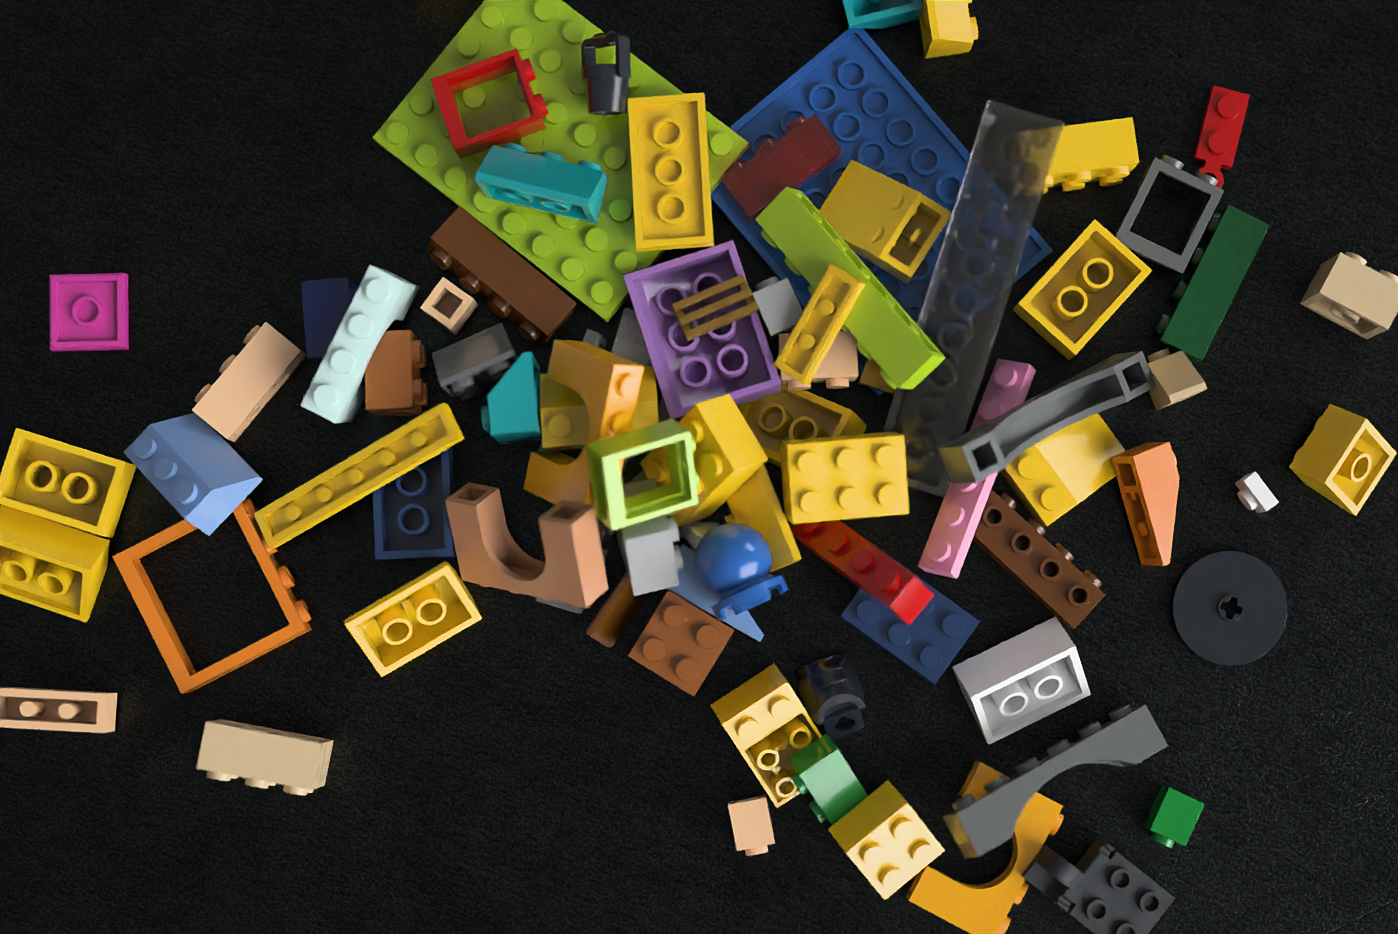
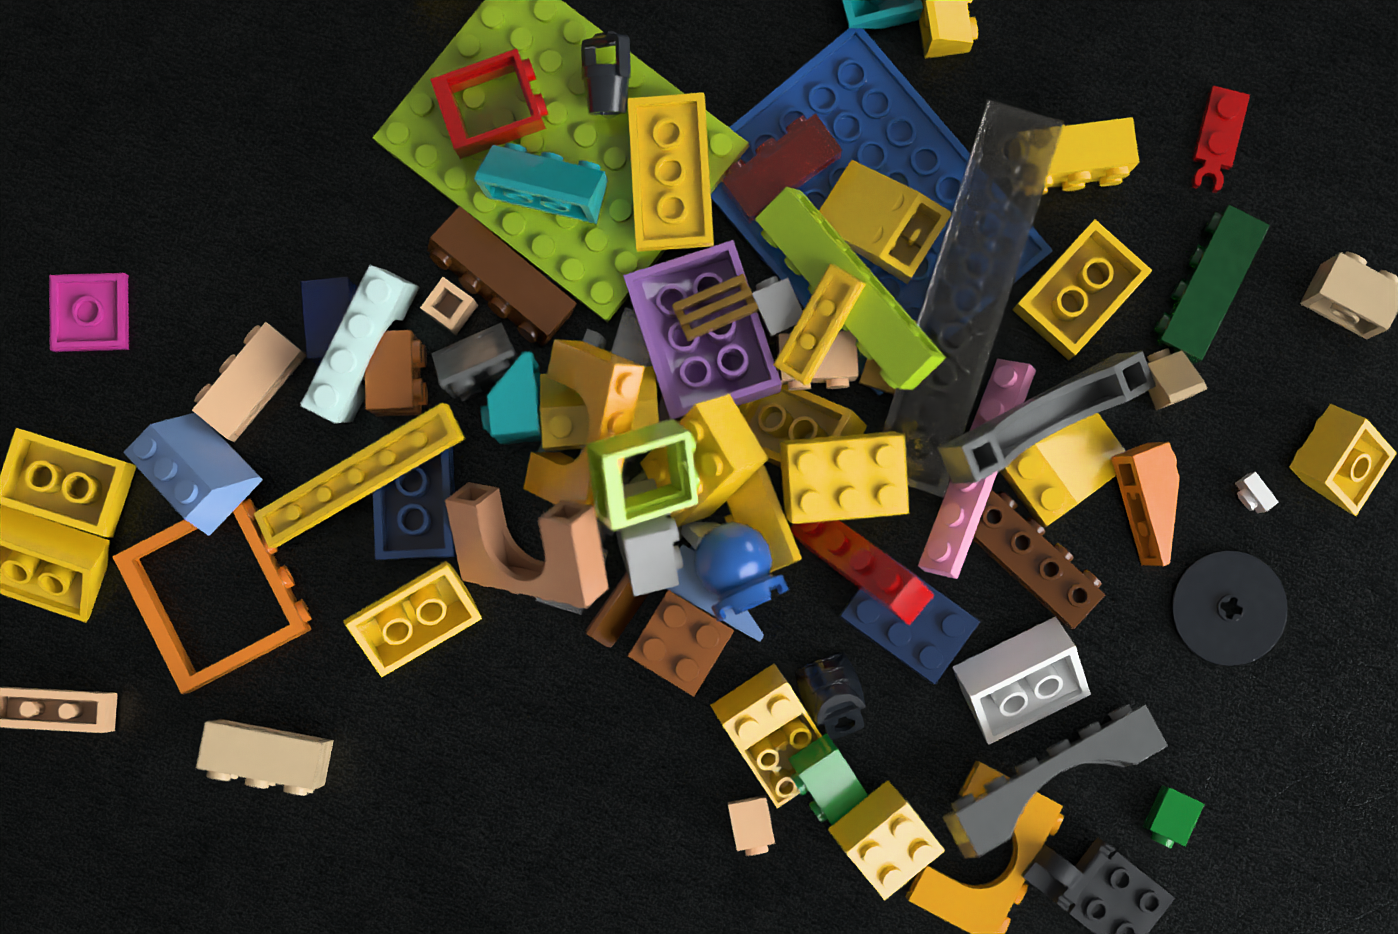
dark grey window [1113,155,1224,274] -> none

